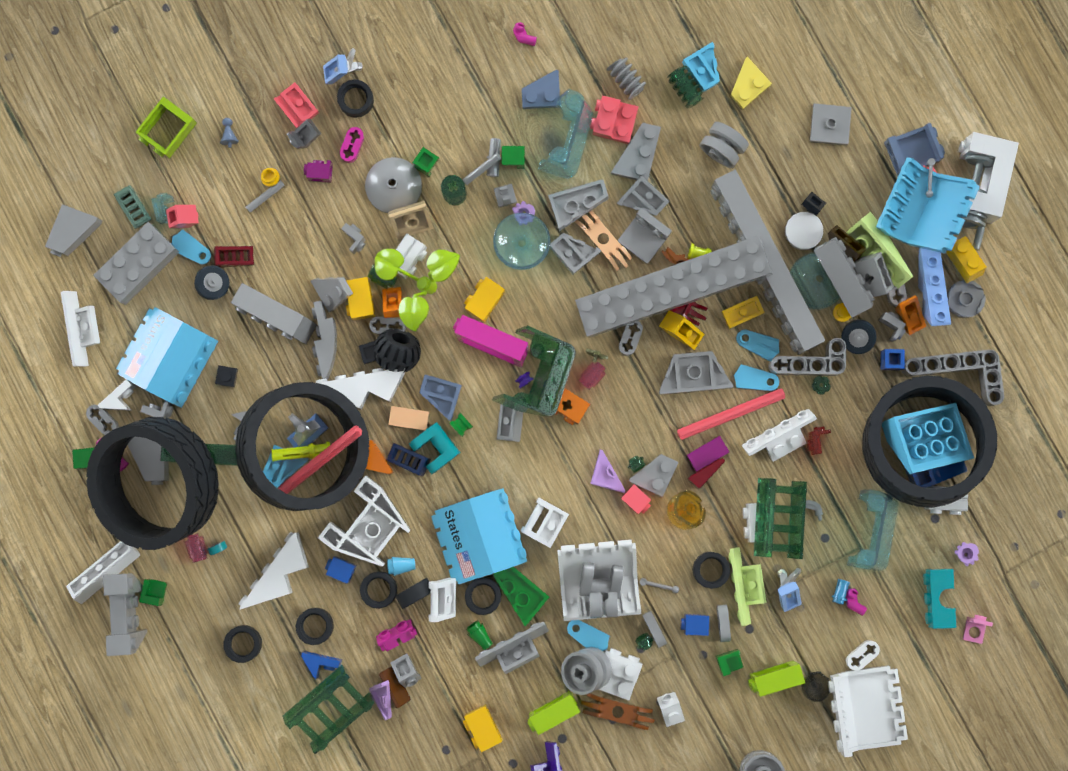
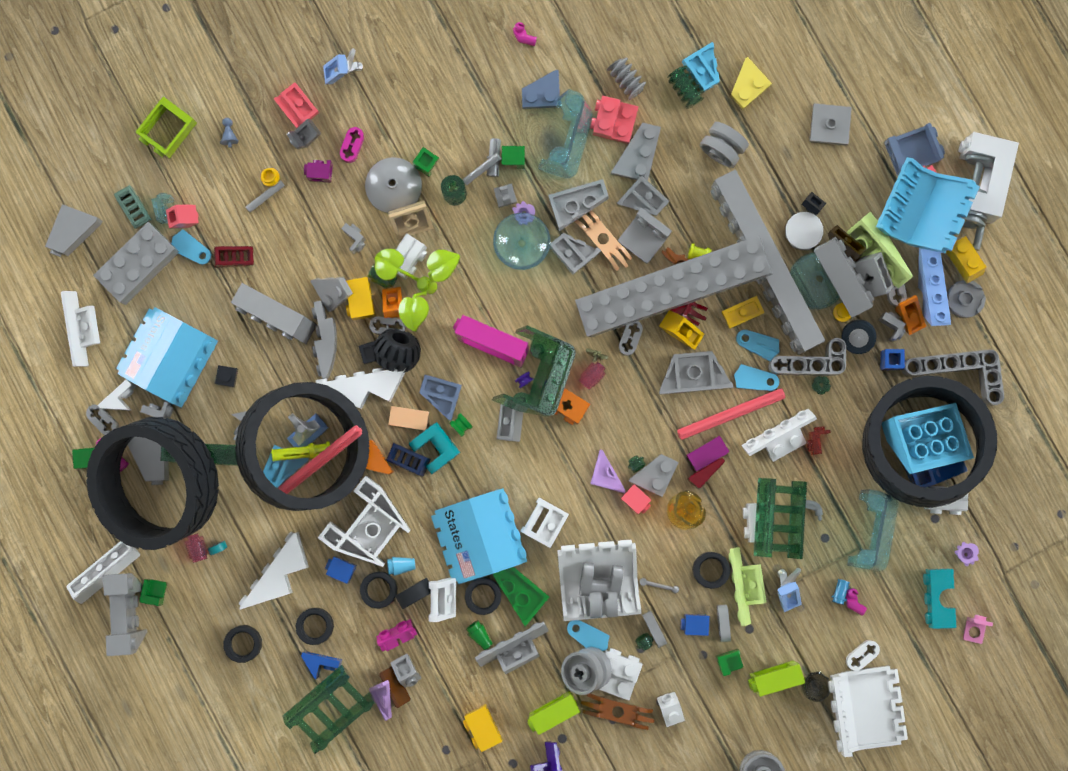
black wheel [194,265,230,300] -> none
black tyre [337,79,374,118] -> none
yellow brick [464,277,506,323] -> none
light grey hinge [926,158,935,198] -> none

